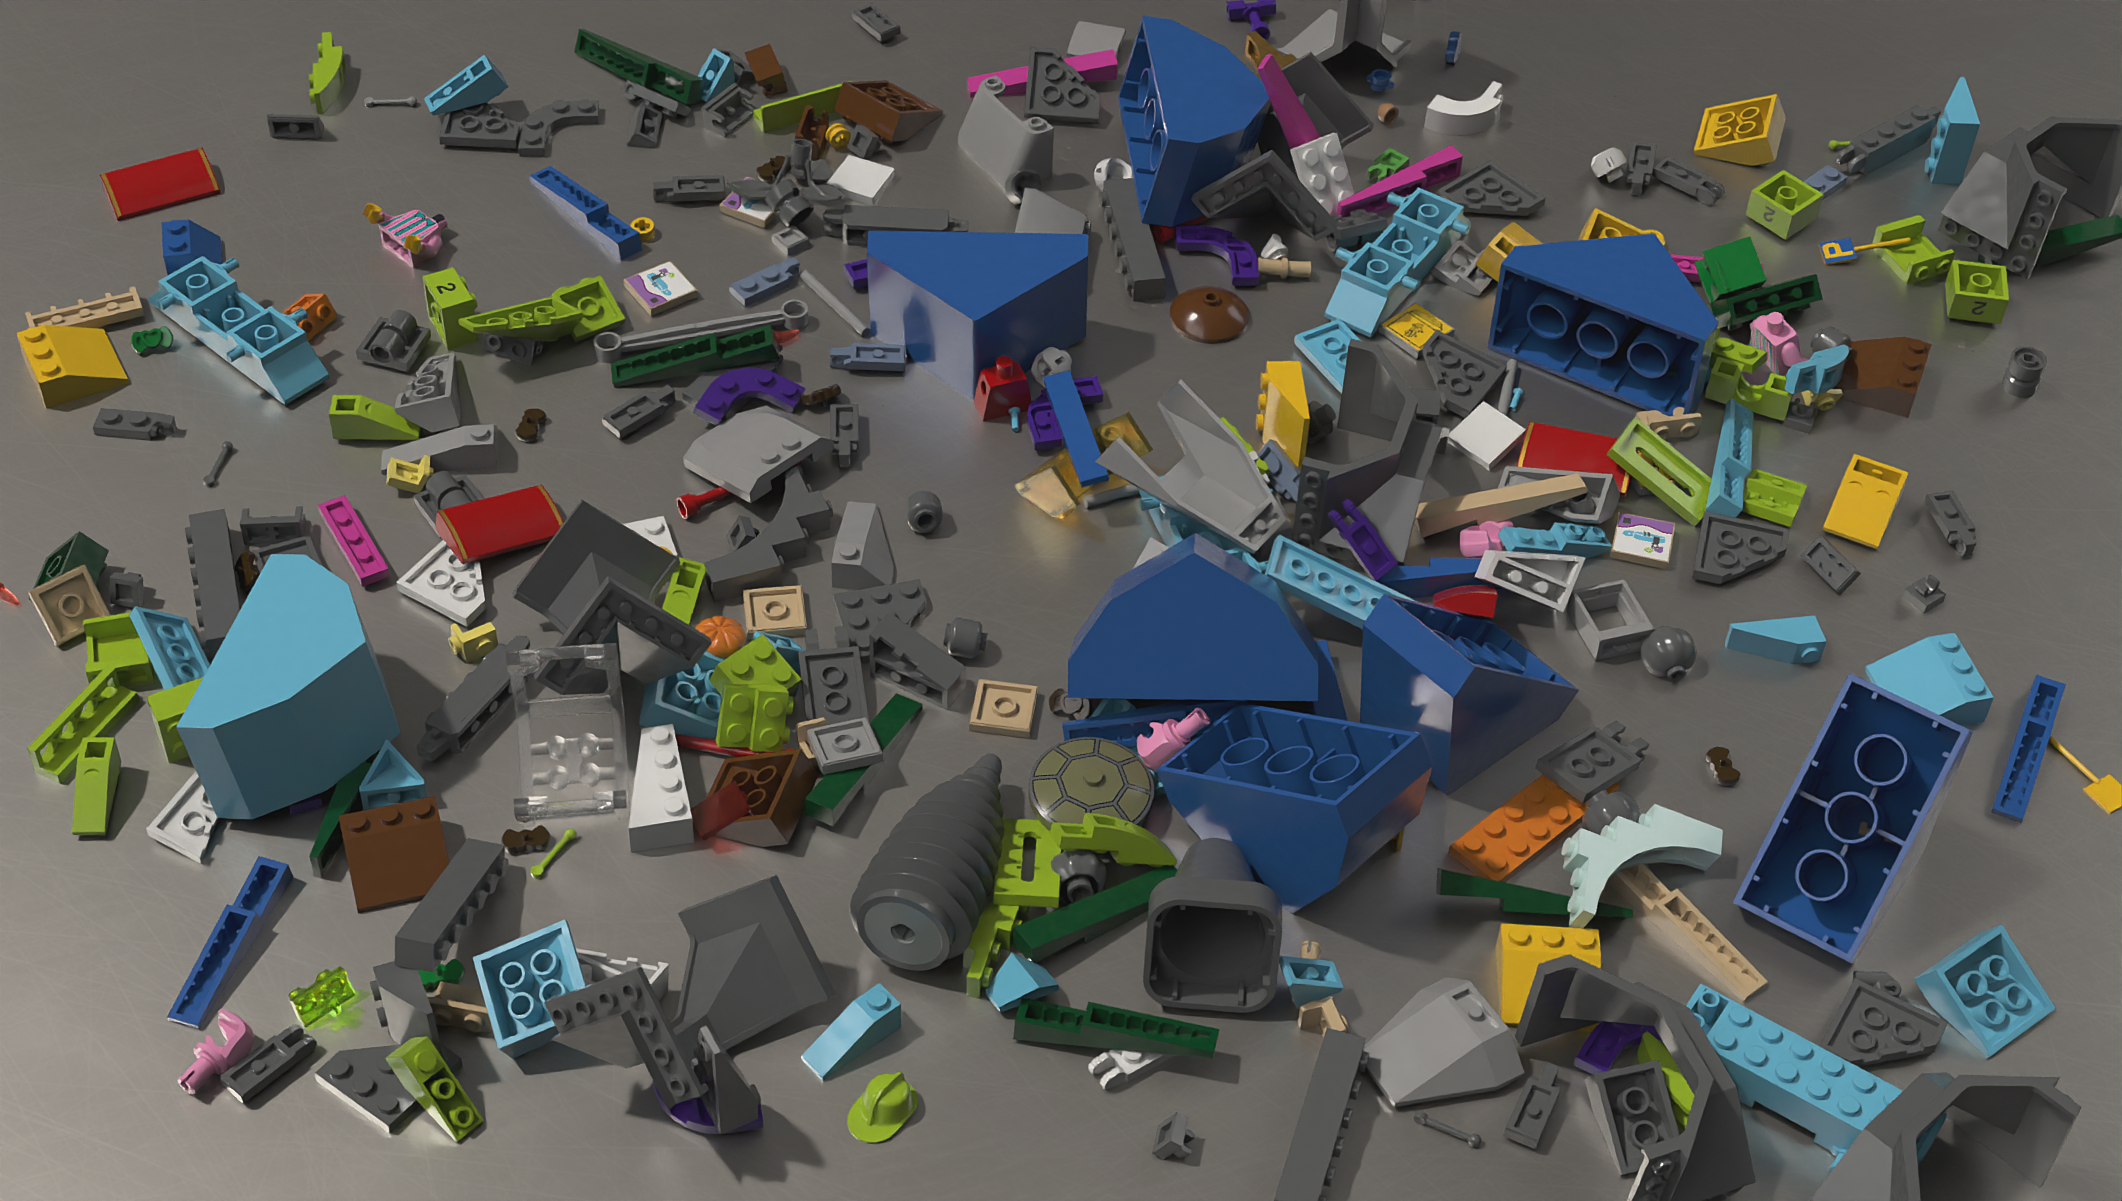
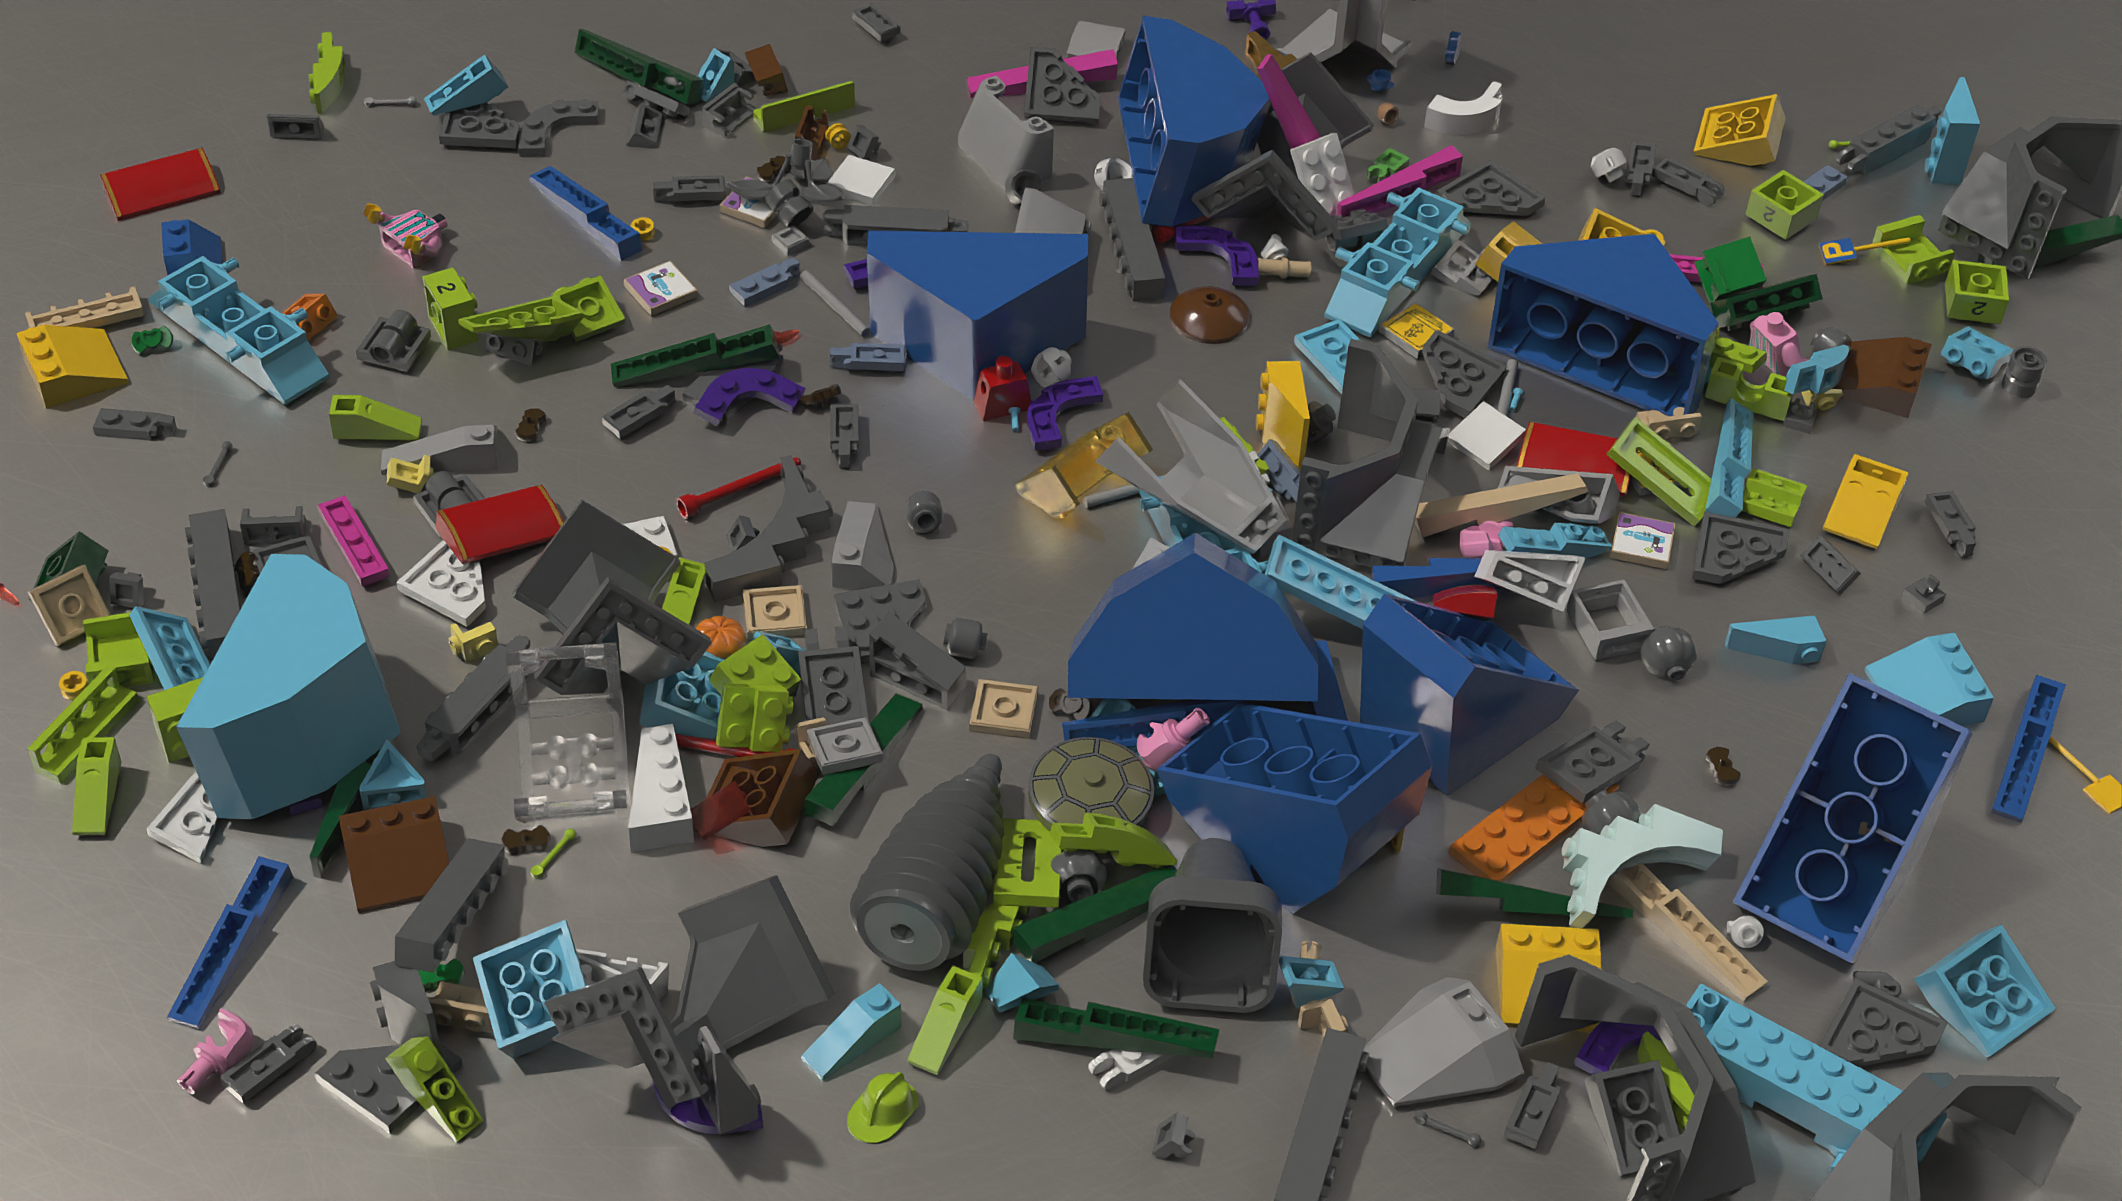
clear neon green hips [289,966,356,1028] -> none
light grey wedge [395,352,461,432] -> none
light grey piece [594,300,808,363] -> none
light grey wedge [683,406,834,503] -> none
reddish brown slope [834,80,943,144] -> none
blue slope [1043,370,1109,488] -> none
dark purple hinge [1328,499,1398,581] -> none
none -> yellow bush [59,671,89,701]
none -> lime slope [907,966,983,1075]
none -> white plate [1726,916,1764,948]
none -> medium azure plate [1940,326,2014,379]

